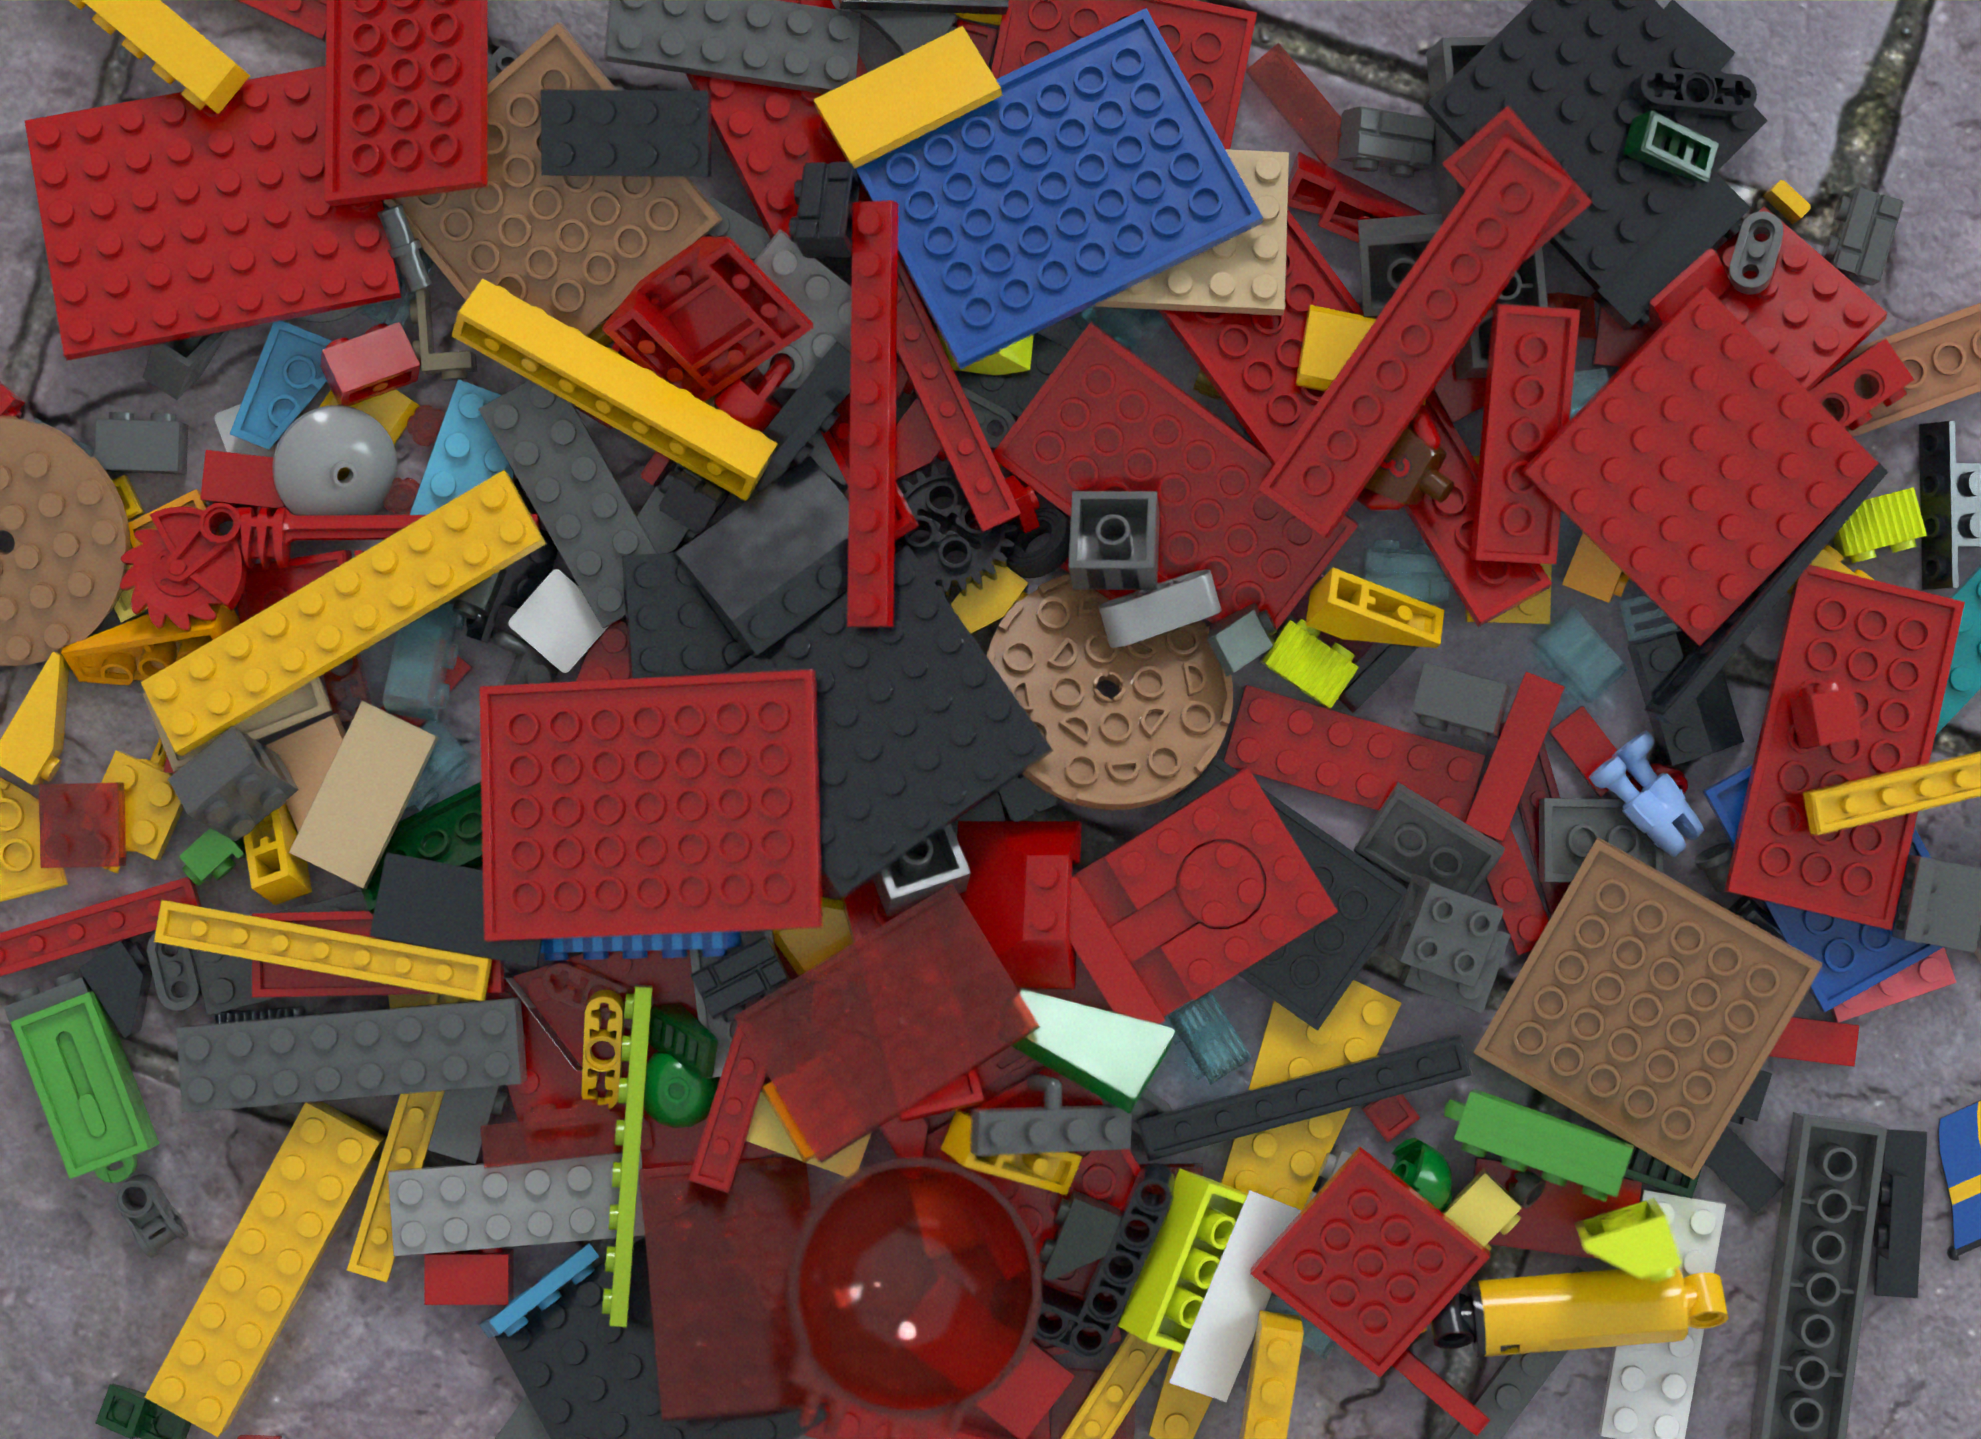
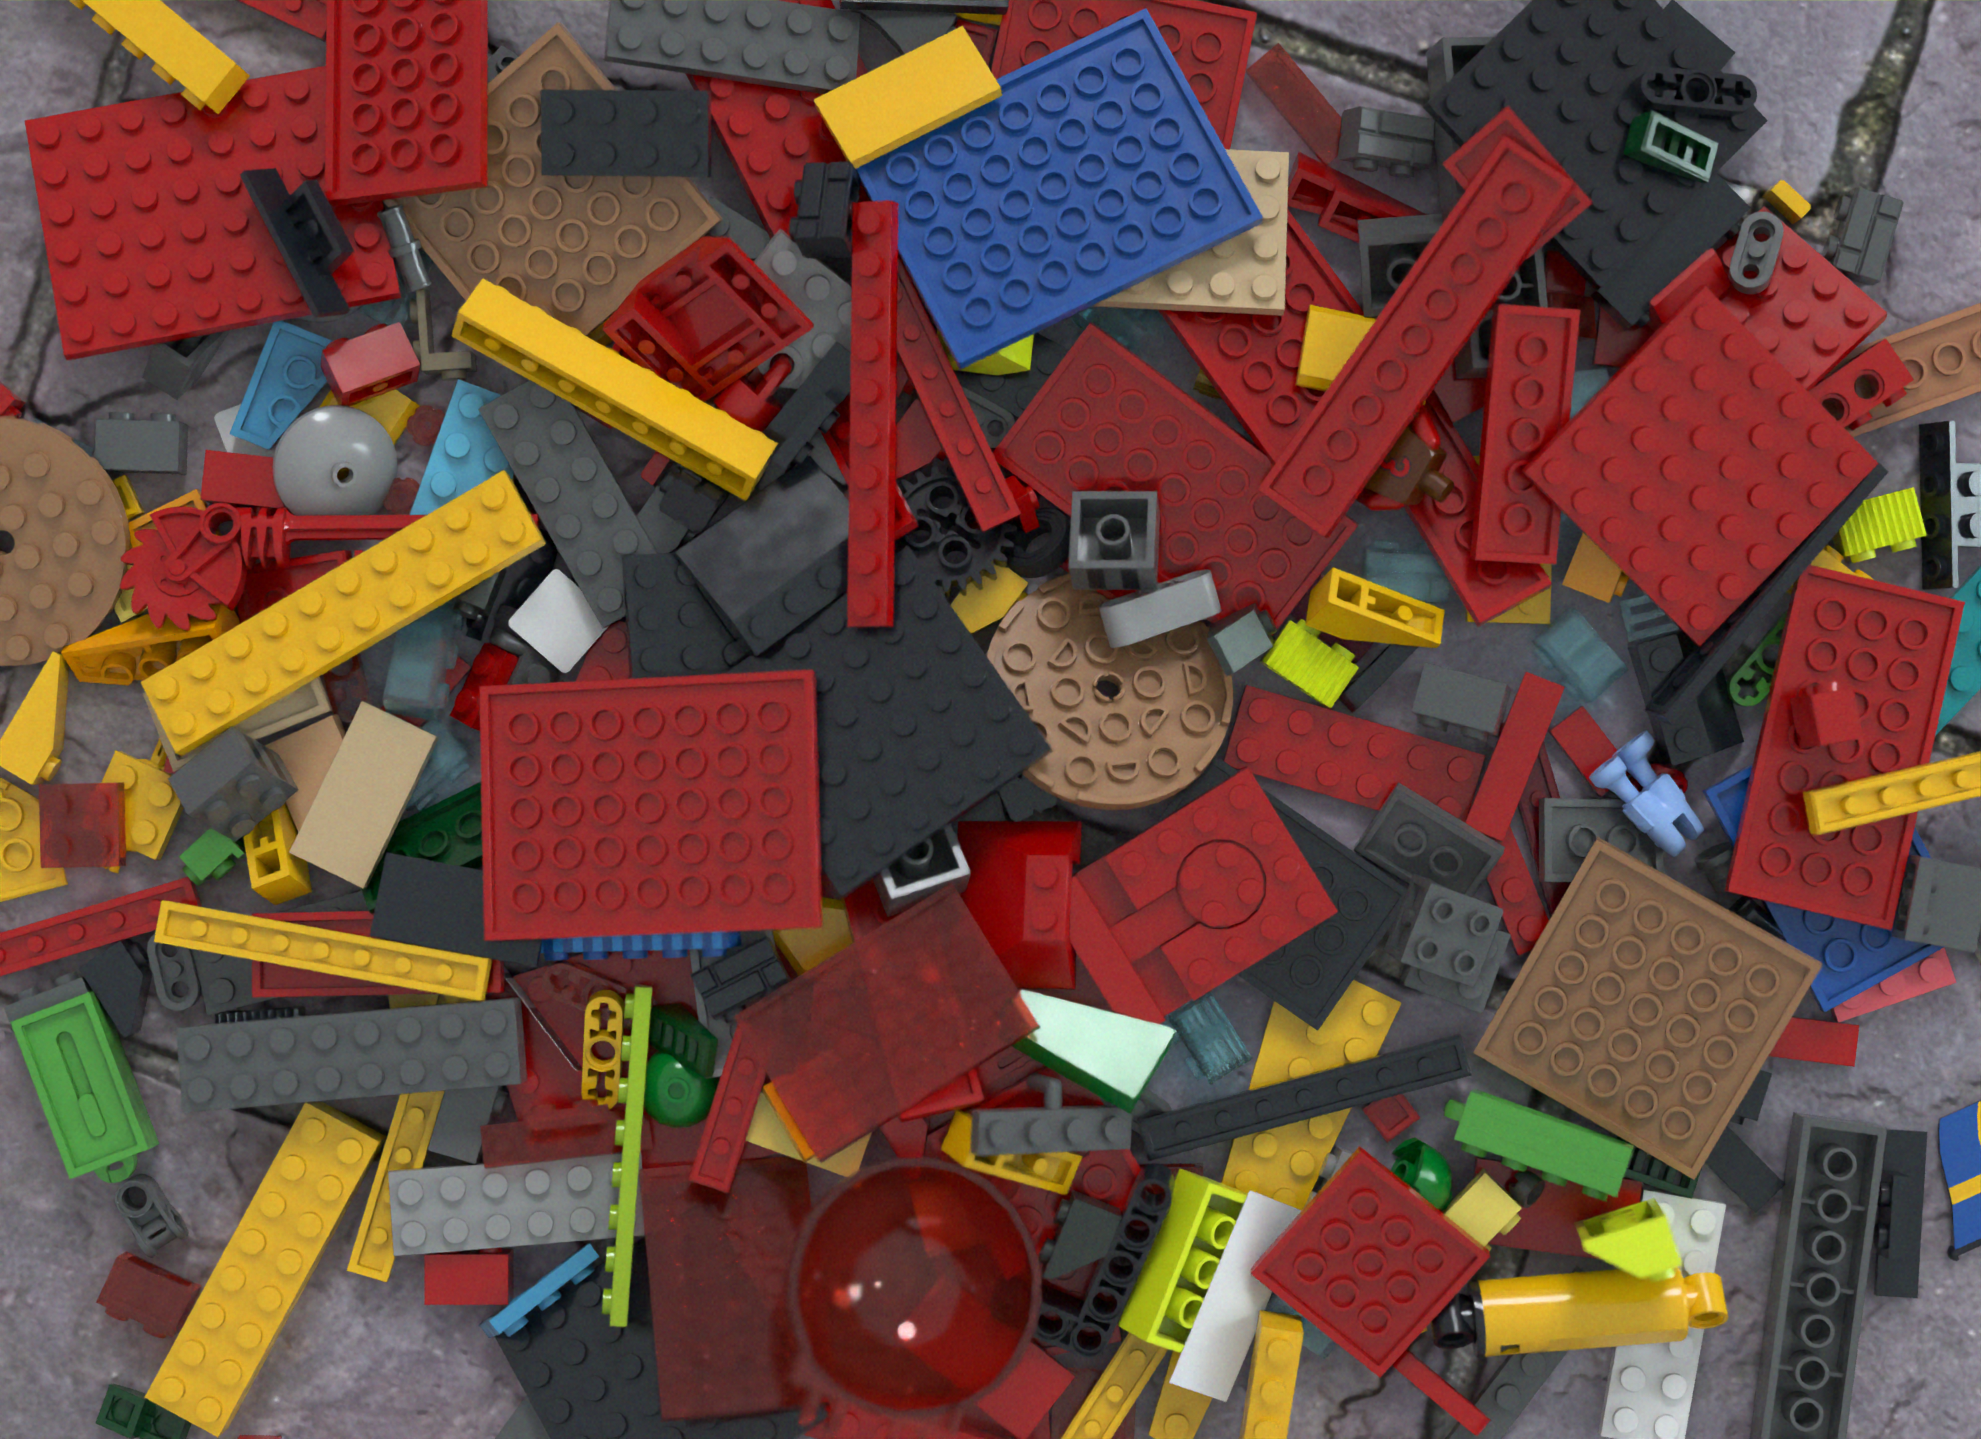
none -> clear red brick [96,1251,202,1339]
none -> black bracket [240,168,354,318]
none -> red plate [449,642,519,731]
none -> red tile [1544,250,1586,298]
none -> bright green beam [1726,610,1788,707]

